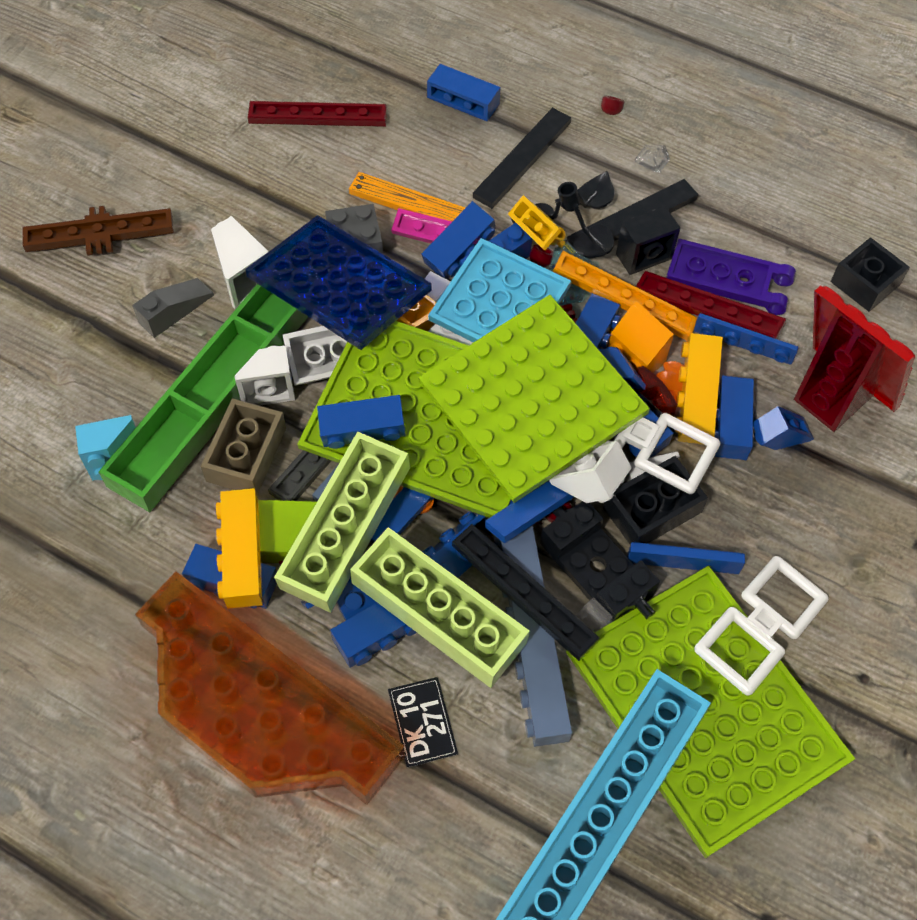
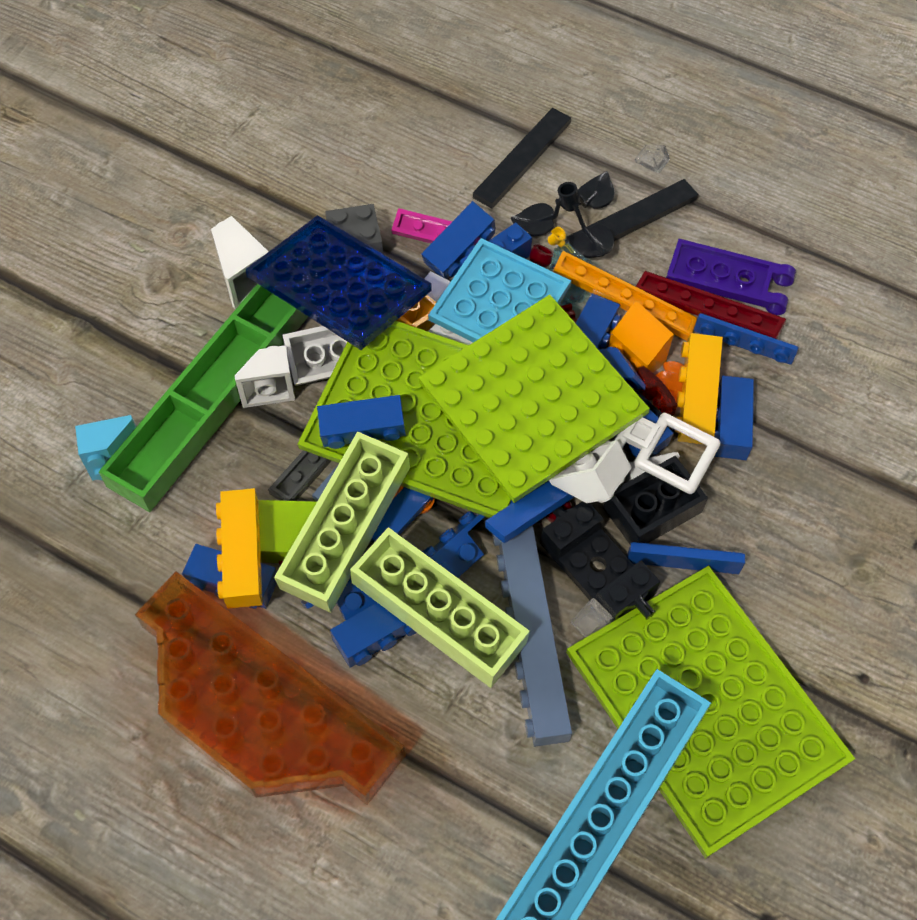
reddish brown hinge [23,206,174,256] -> none
dark grey slope [132,278,214,338] -> none
dark tan brick [200,398,286,495] -> none
dark red tile [248,101,387,127] -> none
light orange tile [349,172,465,222] -> none
black sticker [388,677,458,768] -> none
blue brick [427,64,501,121] -> none
black tile [452,524,600,661] -> none
yellow slope [508,195,562,250] -> none
dark red piece [601,95,625,115] -> none
black brick [616,206,680,275] -> none
white bar [694,556,829,696] -> none
blue slope [753,406,814,450] -> none
dark red piece [793,285,915,432] -> none
black brick [830,237,910,312] -> none

